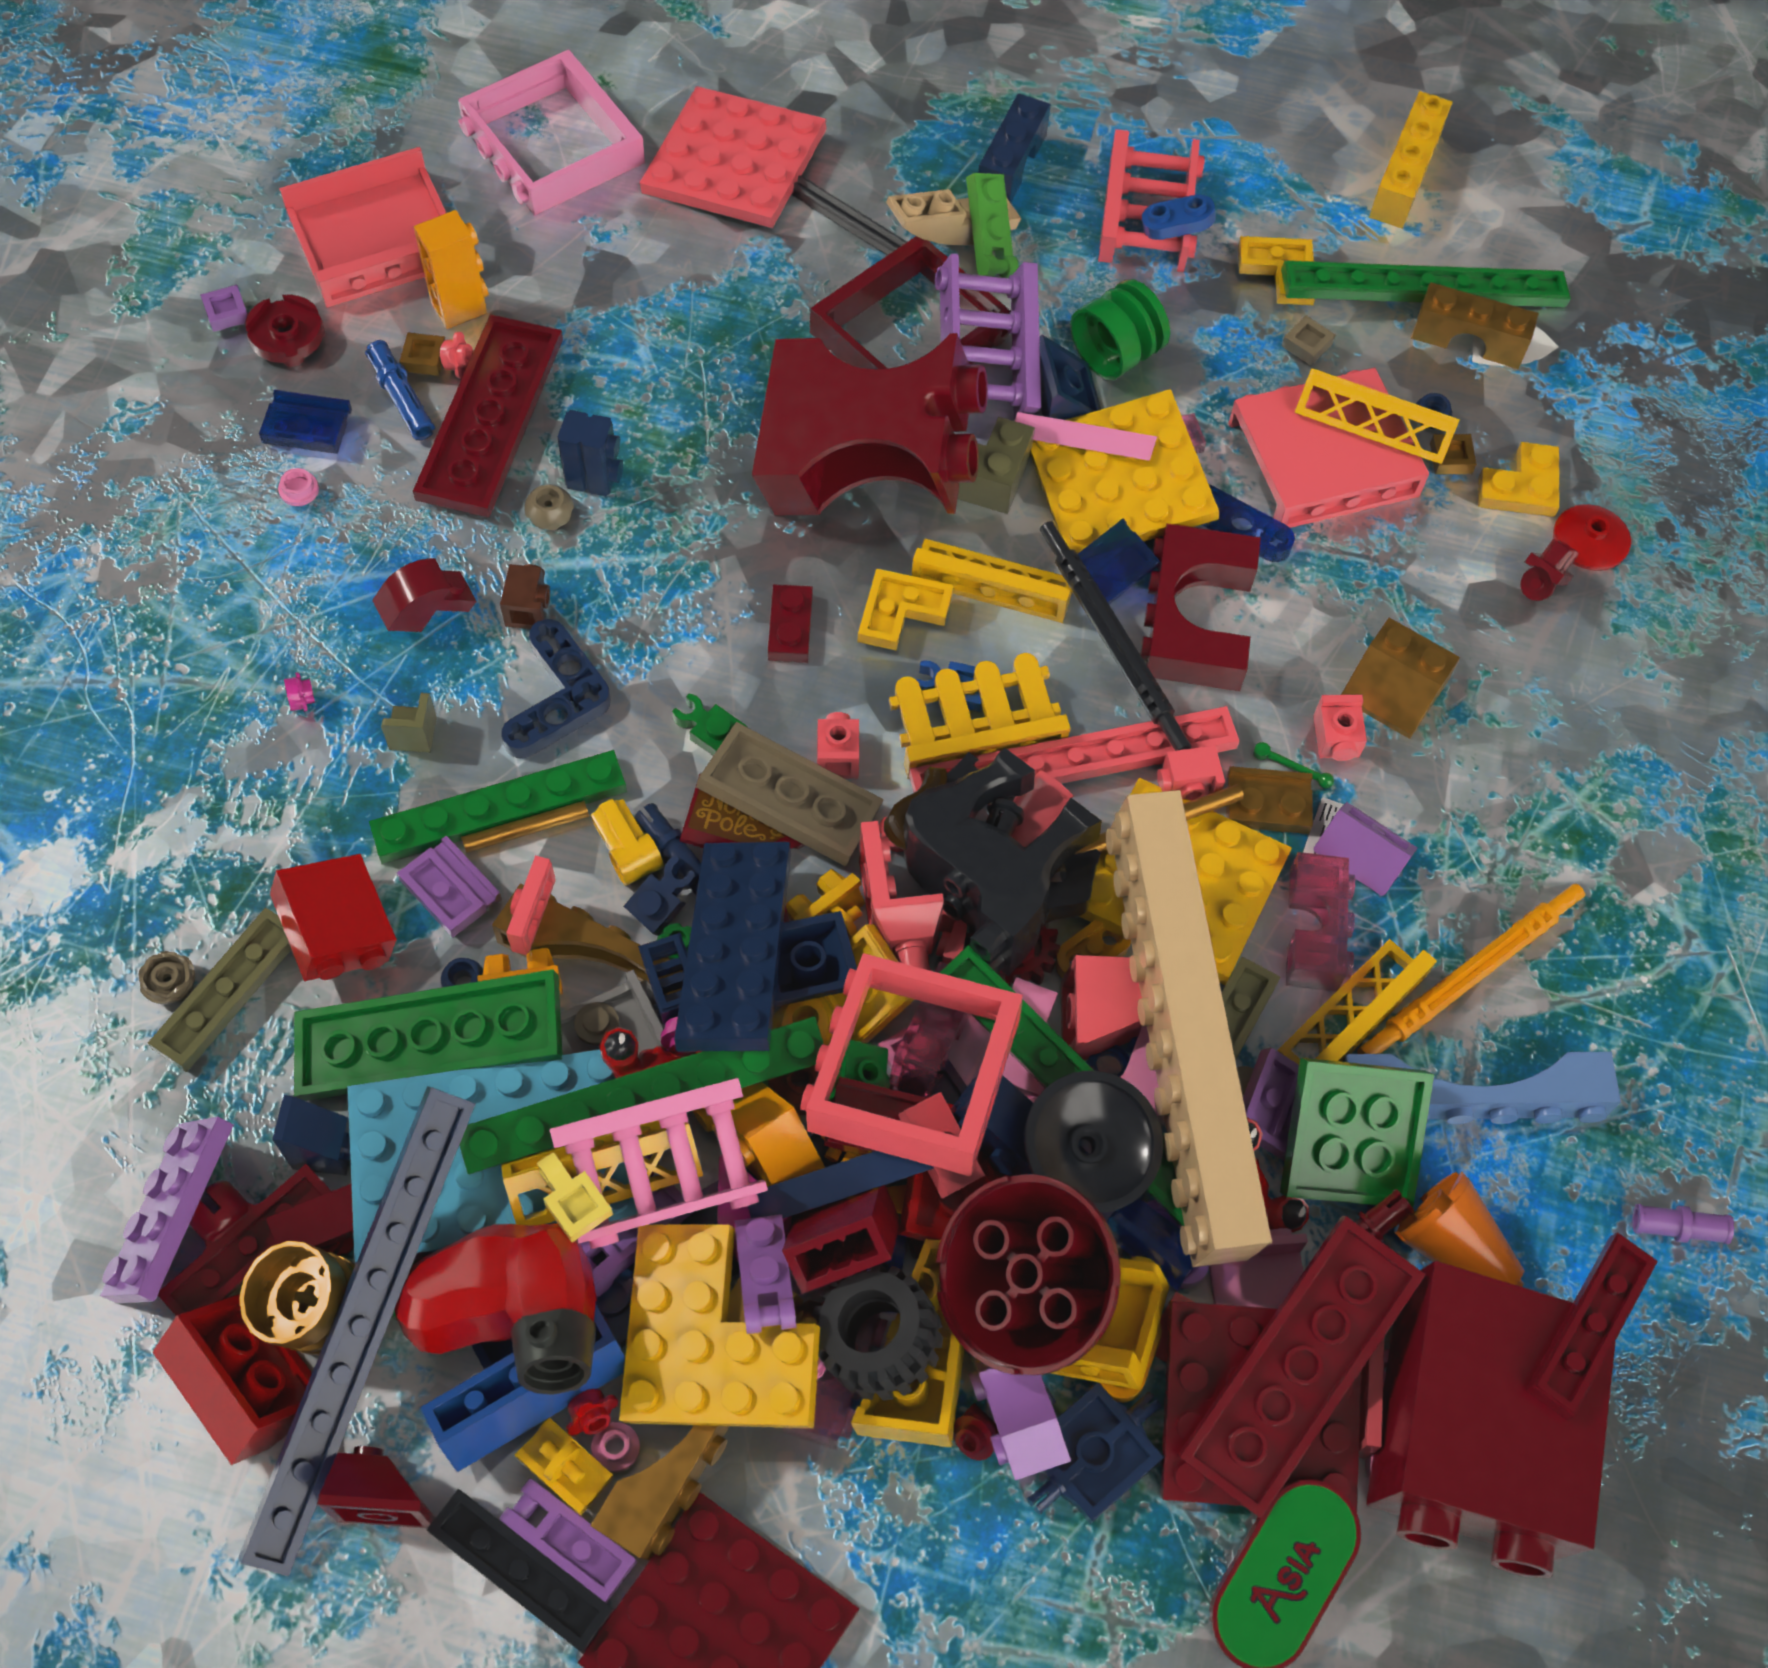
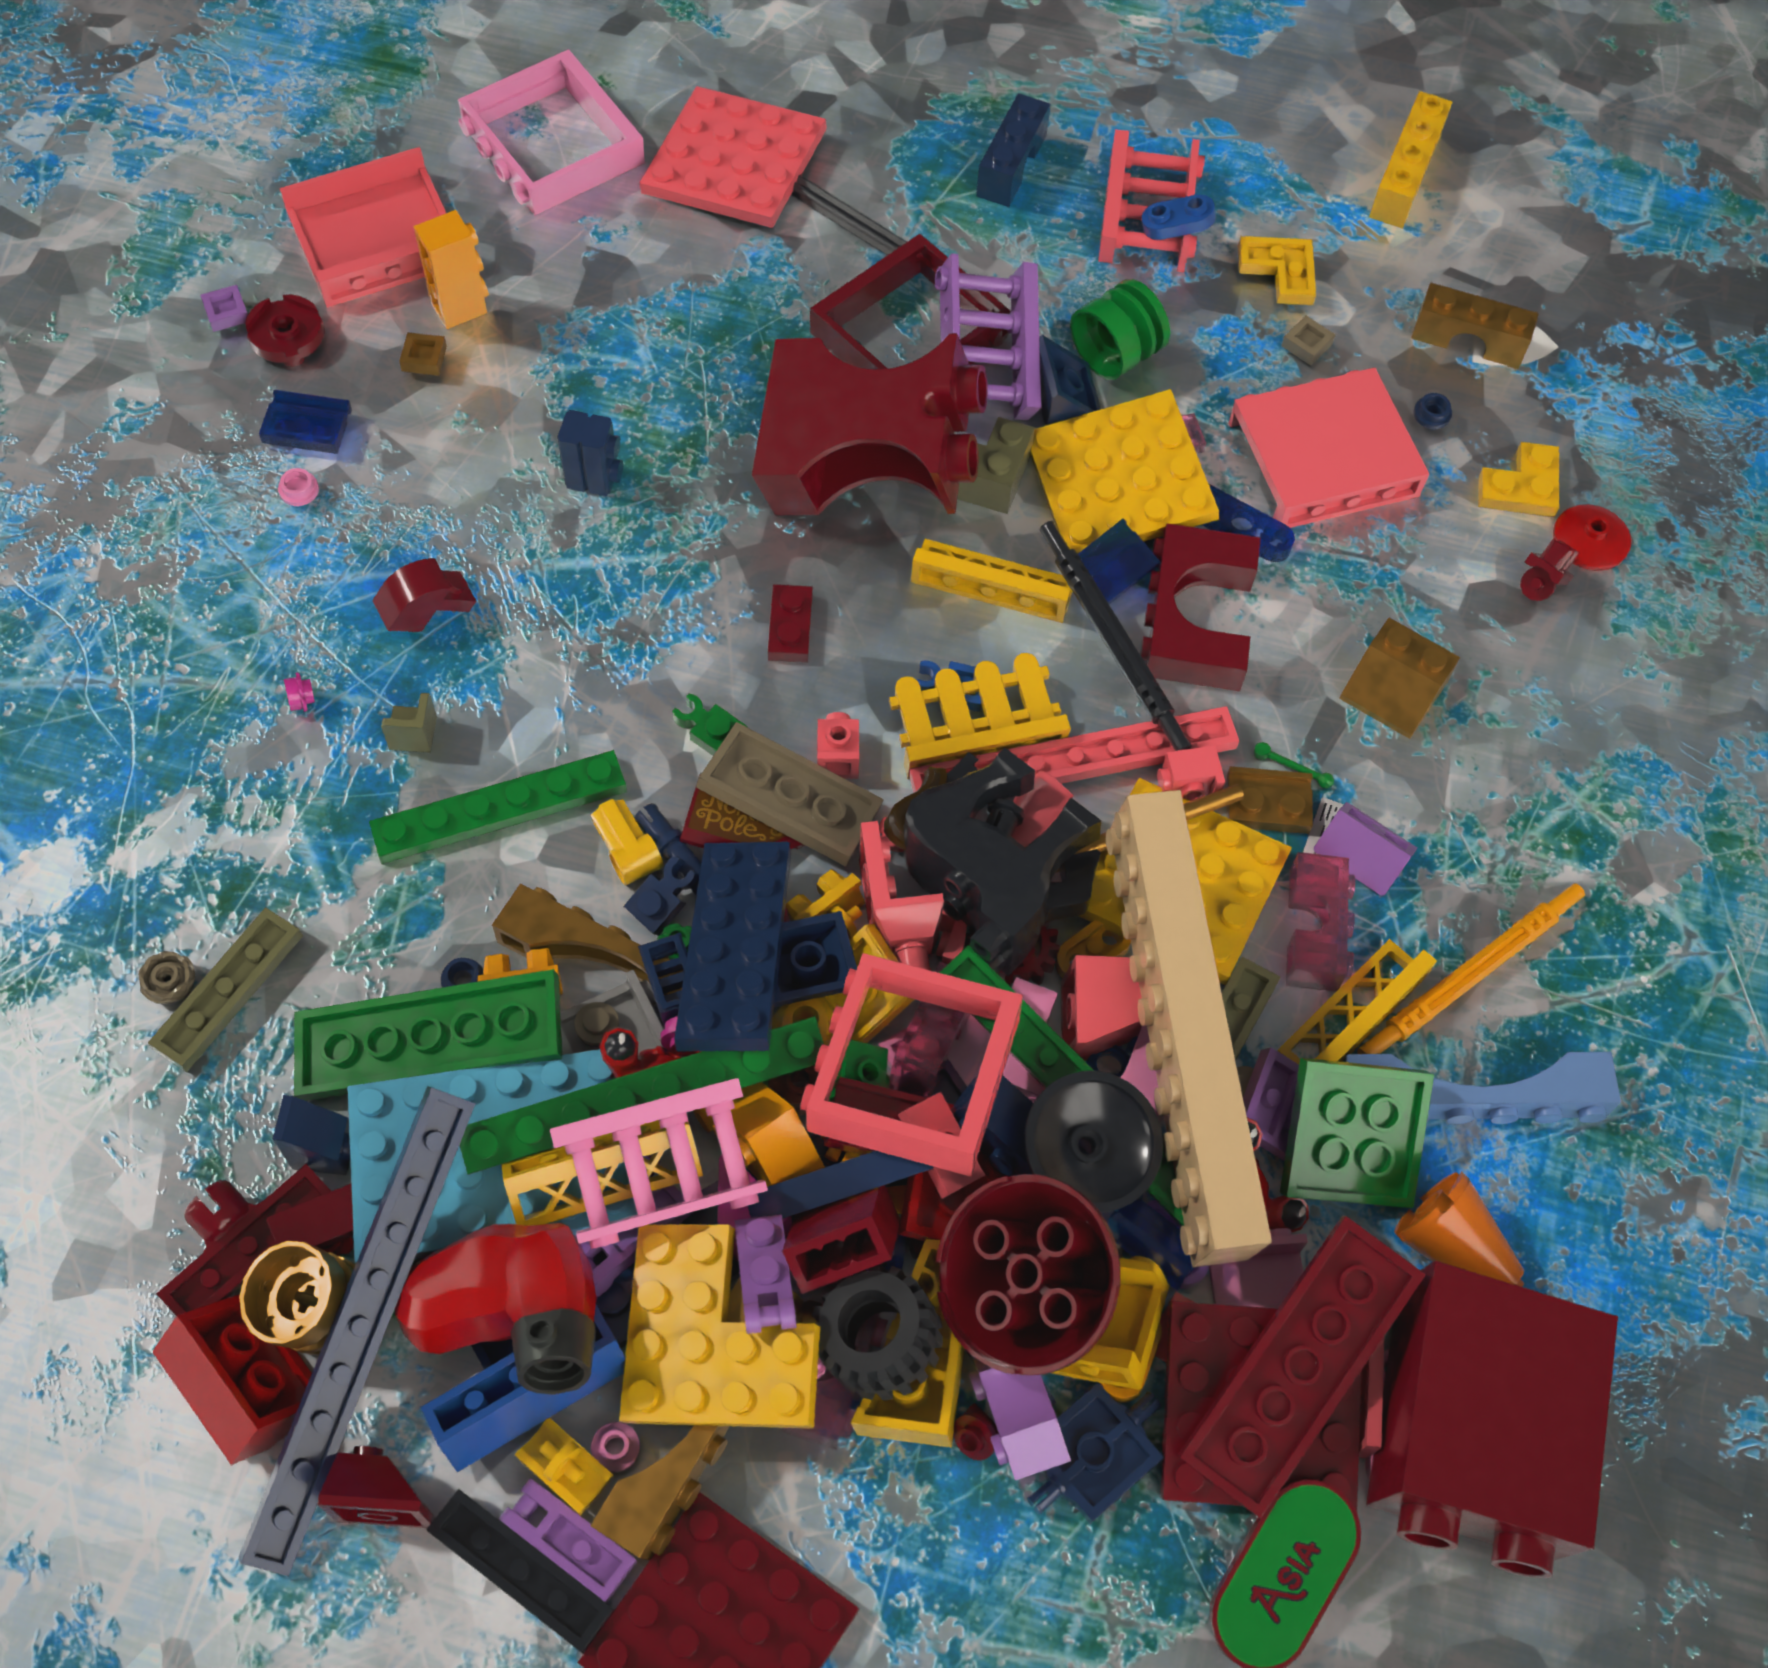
medium lavender plate [100,1117,234,1303] -> none
red brick [270,854,397,981] -> none
blue pin [365,340,436,441] -> none
medium lavender plate [397,836,502,938] -> none
dark red plate [413,314,563,518] -> none
coral plate [440,332,474,378] -> none
pearl gold bar [461,801,589,853] -> none
copper brick [500,564,550,629] -> none
dark blue beam [501,619,611,758] -> none
coral plate [506,855,556,955] -> none
dark tan plate [524,484,574,530] -> none
light yellow plate [537,1152,613,1243] -> none
red plate [566,1389,619,1436] -> none
yellow plate [857,568,954,651] -> none
tan slope [886,189,1021,245] -> none
bright green plate [966,173,1019,278] -> none
bright pink sticker [1015,412,1157,461] -> none
green tile [1281,261,1571,307] -> none
yellow fence [1294,368,1460,464] -> none
coral brick [1313,695,1367,761] -> none
dark red axle [1355,1189,1415,1242] -> none
pearl gold plate [1430,434,1477,474] -> none
dark red tile [1525,1232,1658,1420] -> none
medium lavender pin [1632,1204,1734,1245] -> none

